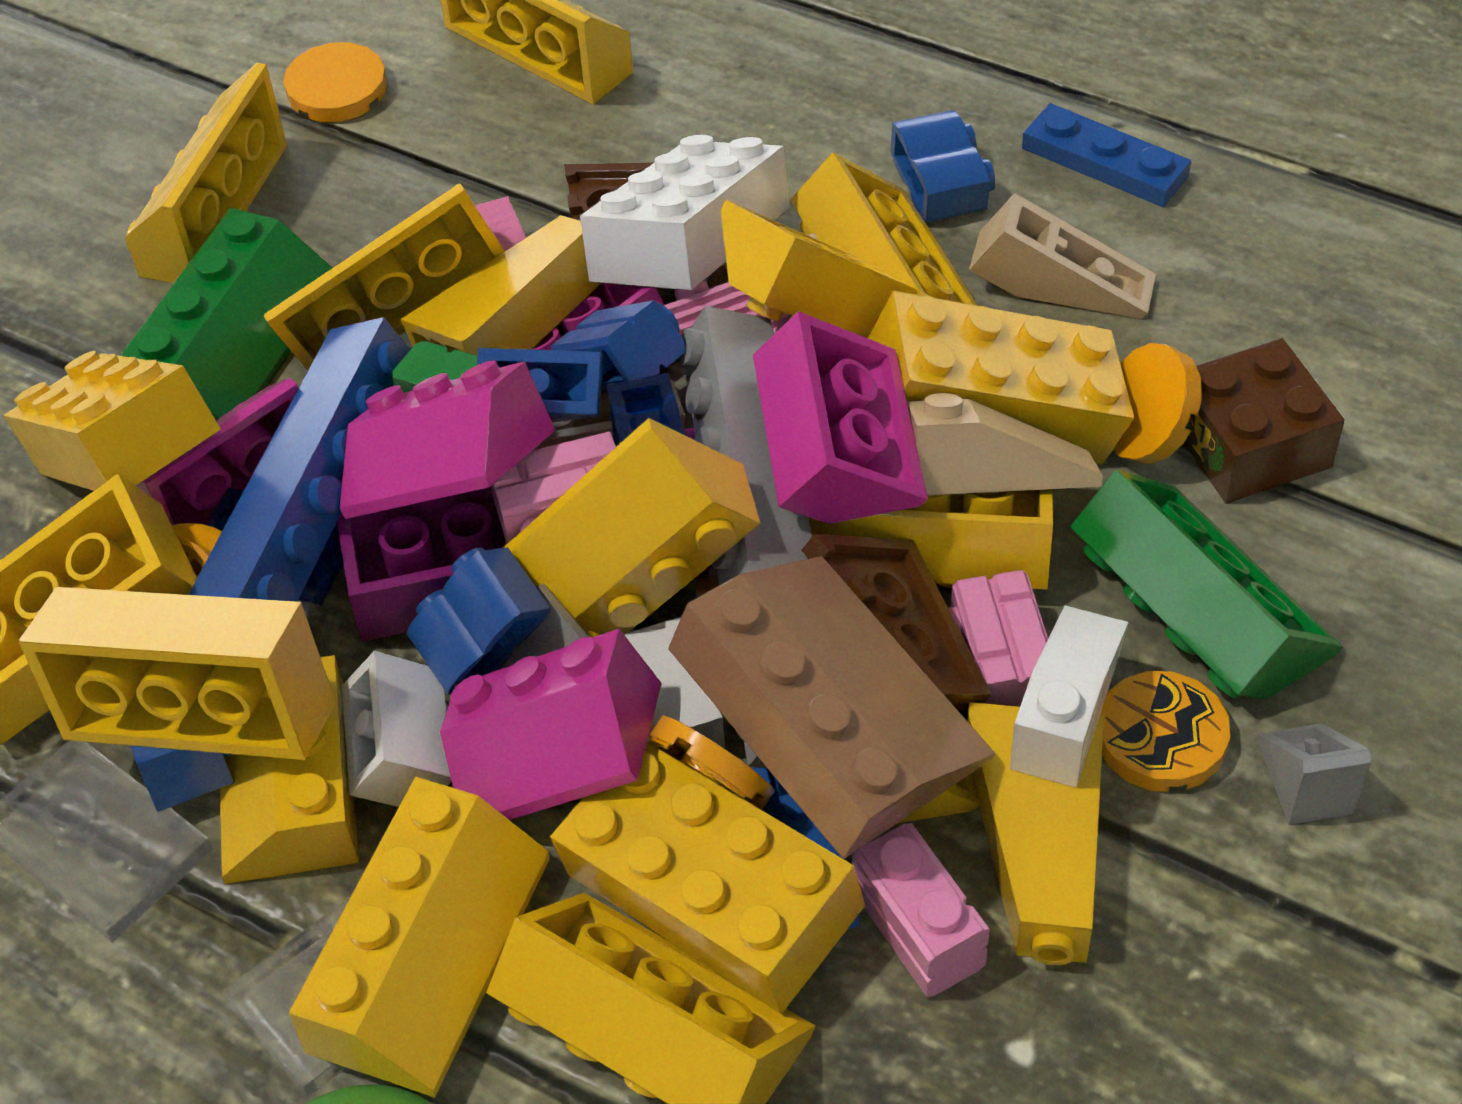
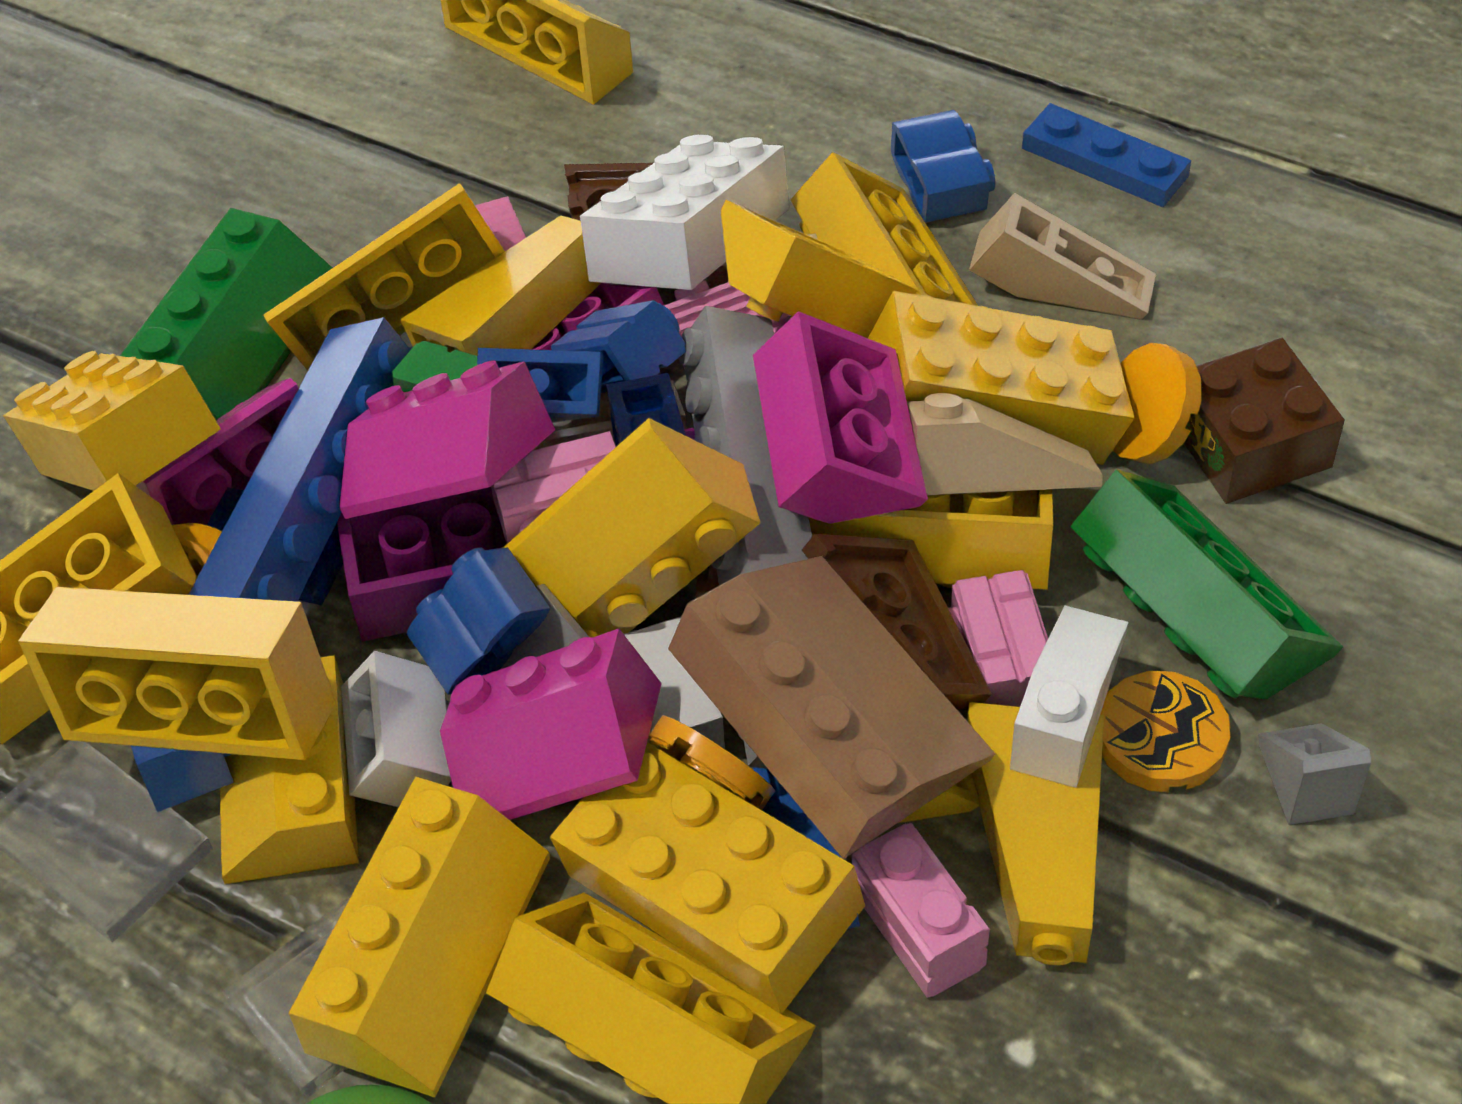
yellow slope [125,63,287,284] -> none
light orange tile [283,42,388,122] -> none

